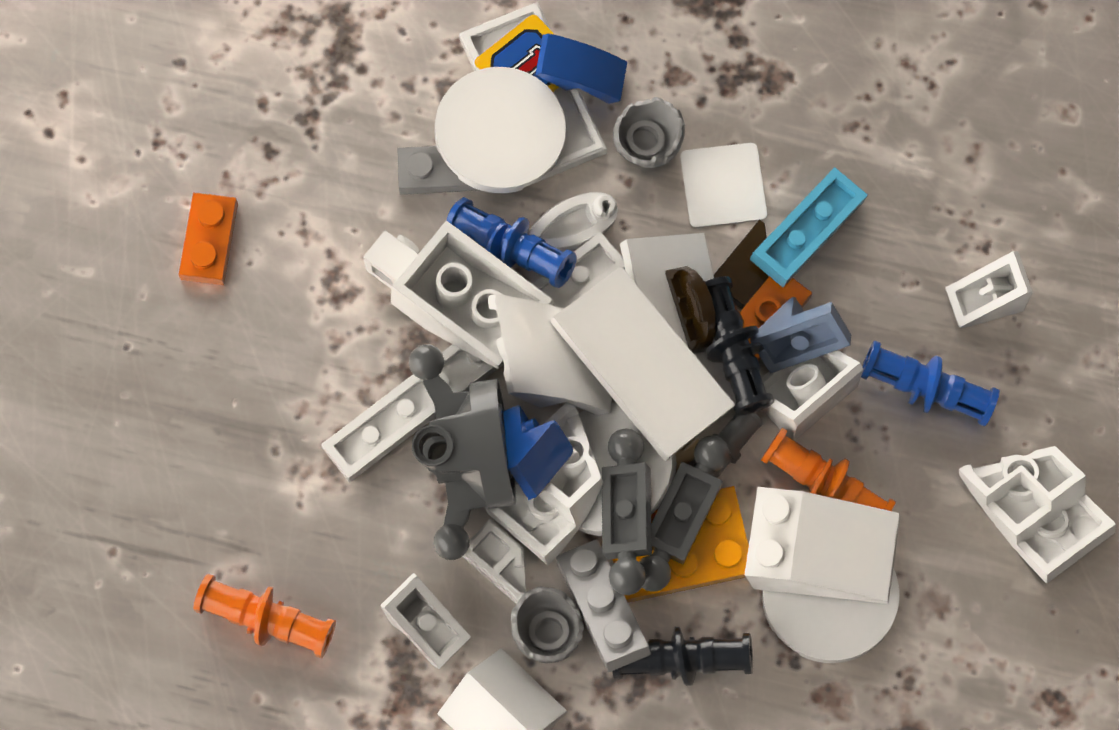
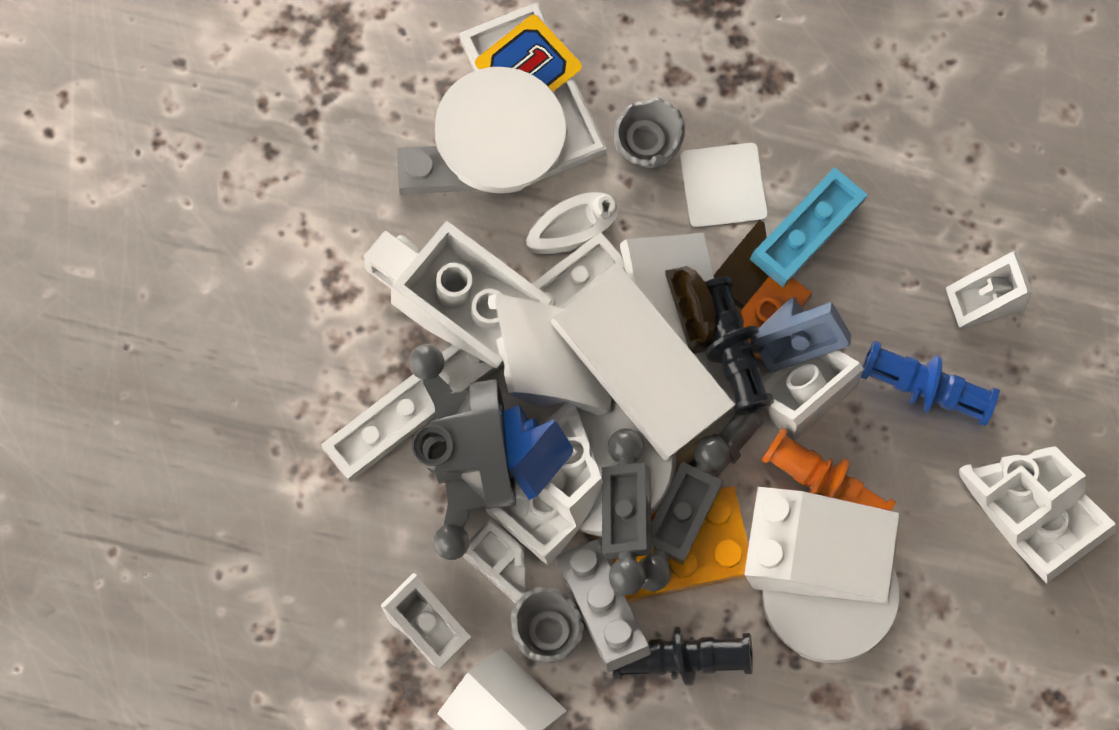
orange plate [179,192,238,285] -> none
orange piece [193,574,336,659] -> none
blue piece [447,197,577,288] -> none
blue slope [535,33,627,104] -> none

